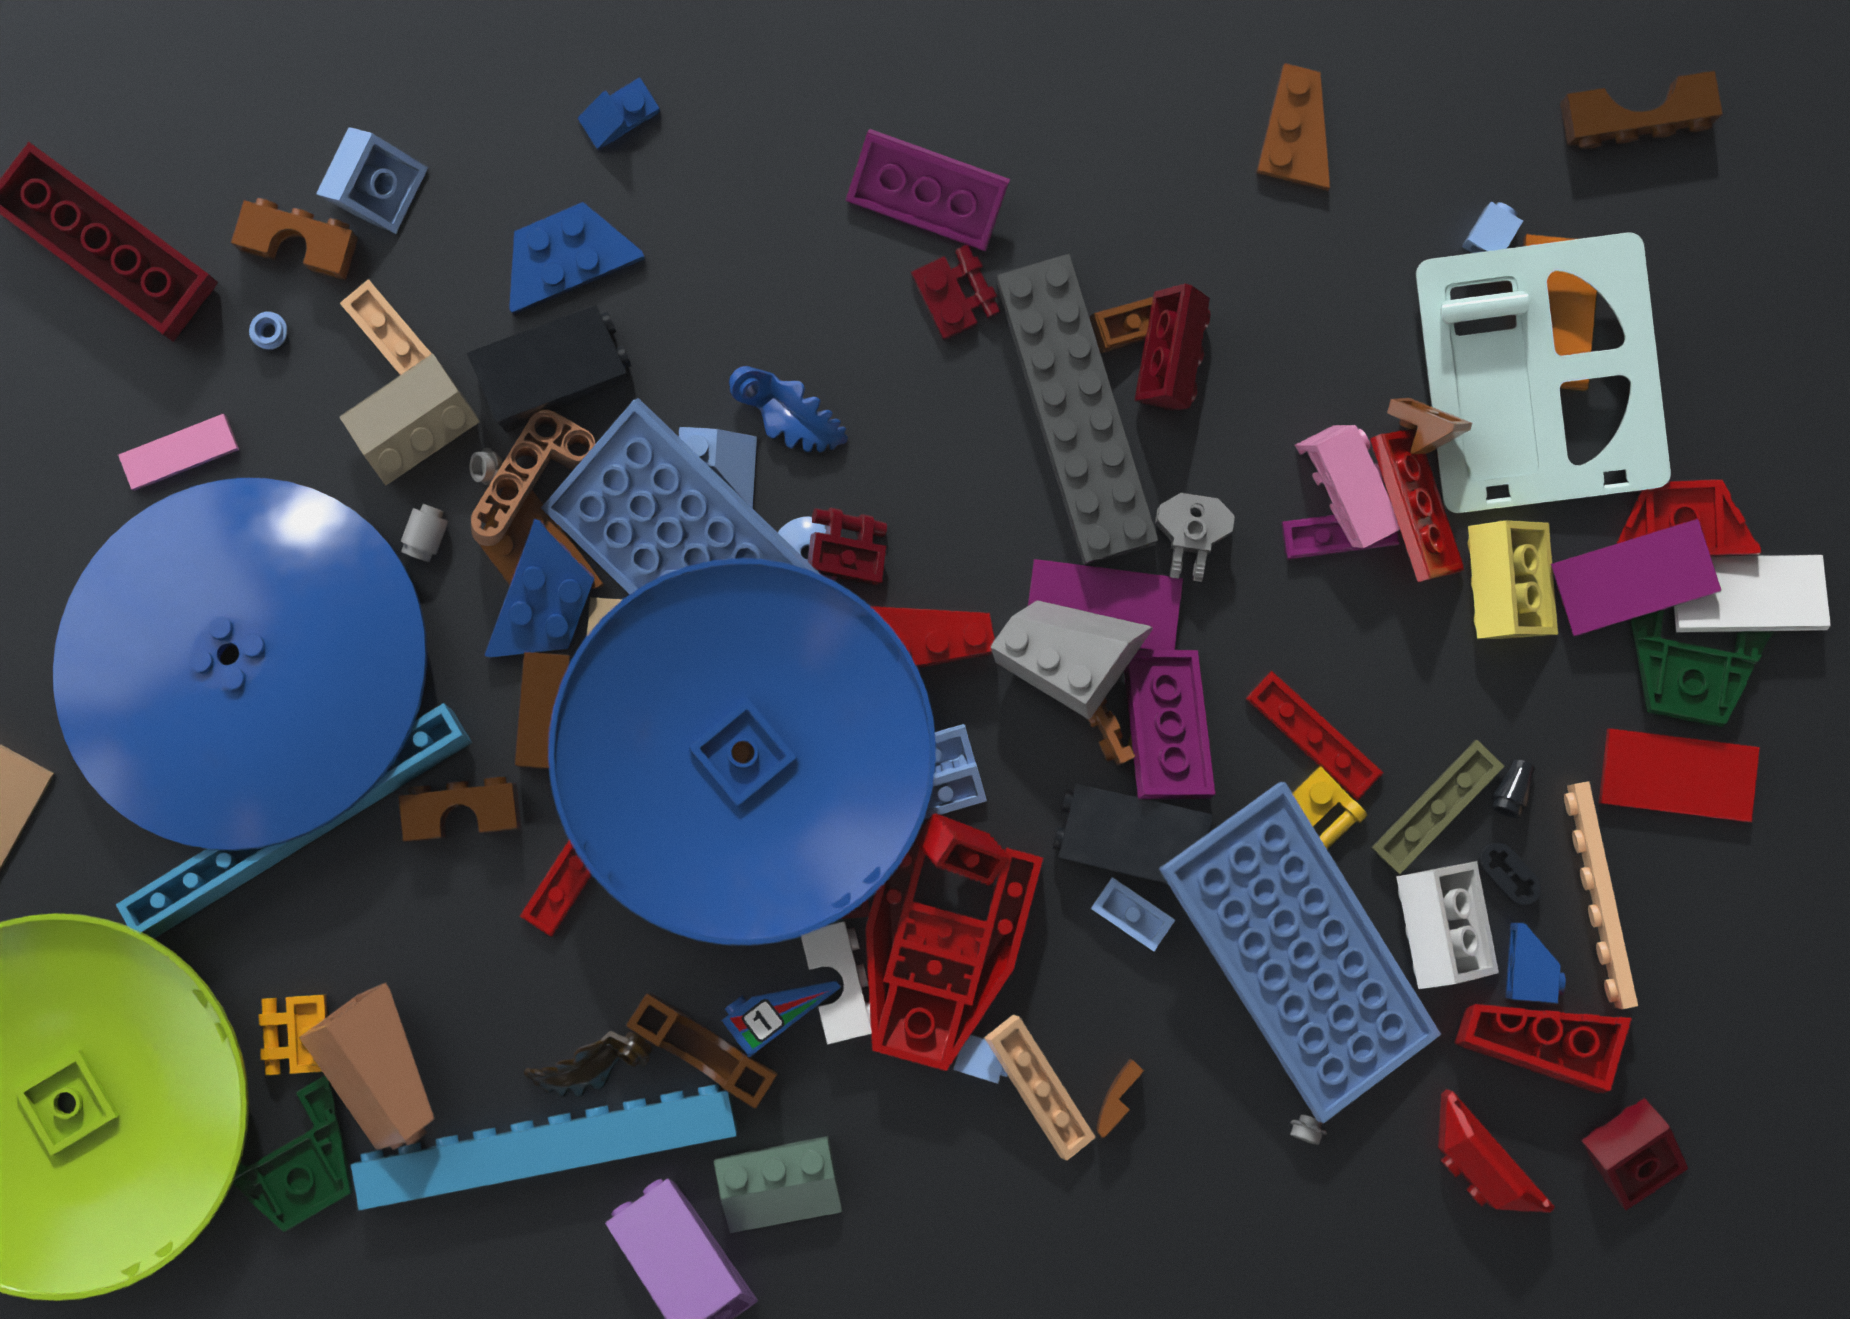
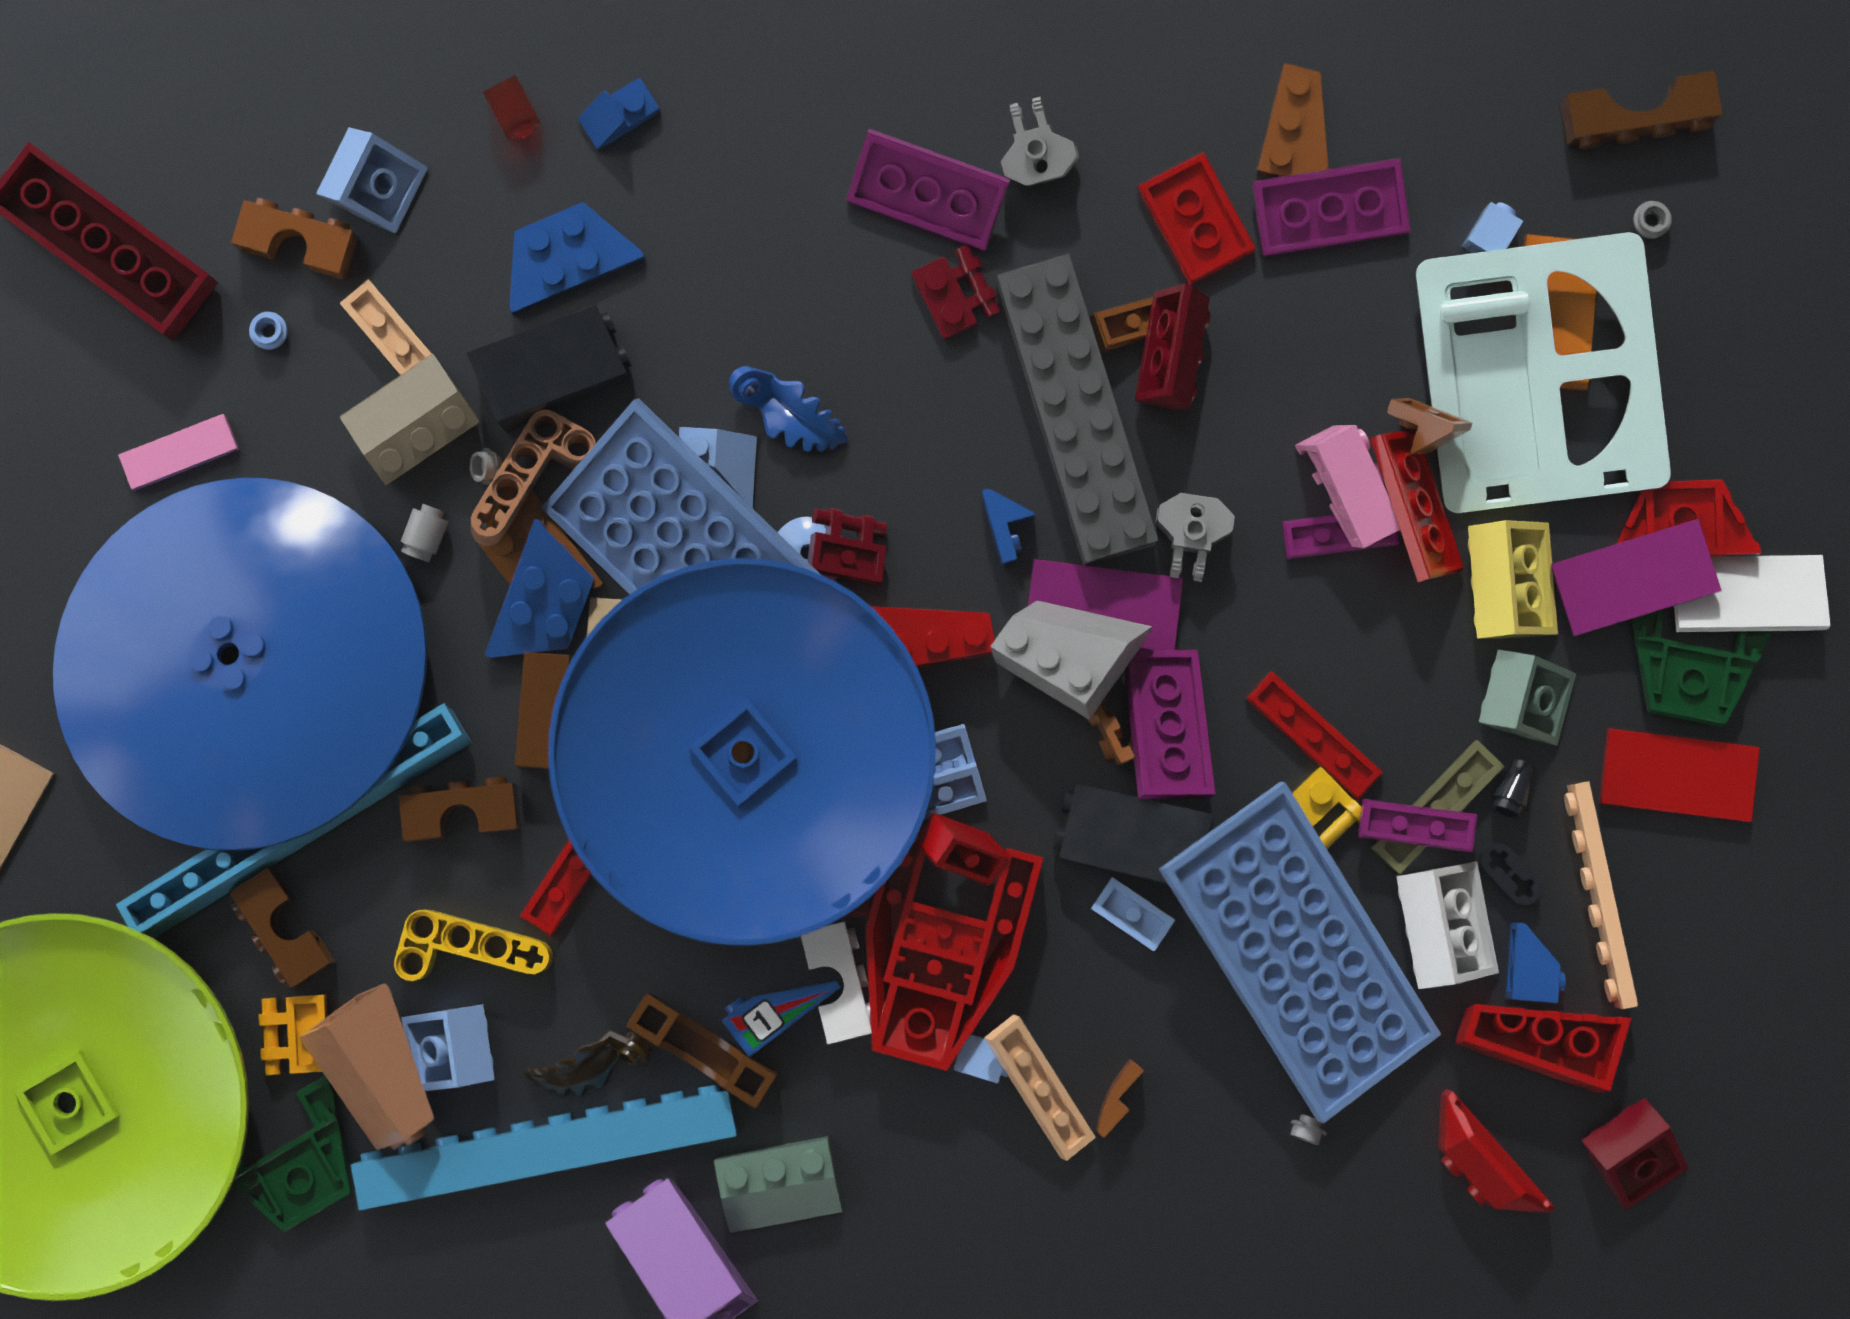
none -> reddish brown arch [229,867,336,988]
none -> yellow beam [394,910,553,981]
none -> light blue slope [401,1004,495,1091]
none -> clear red brick [482,75,540,140]
none -> blue slope [981,489,1036,567]
none -> light grey hinge [1001,97,1079,186]
none -> red tile [1137,152,1256,285]
none -> magenta tile [1252,158,1411,256]
none -> magenta tile [1358,799,1477,852]
none -> sand green slope [1479,649,1576,746]
none -> light grey plate [1633,201,1671,239]

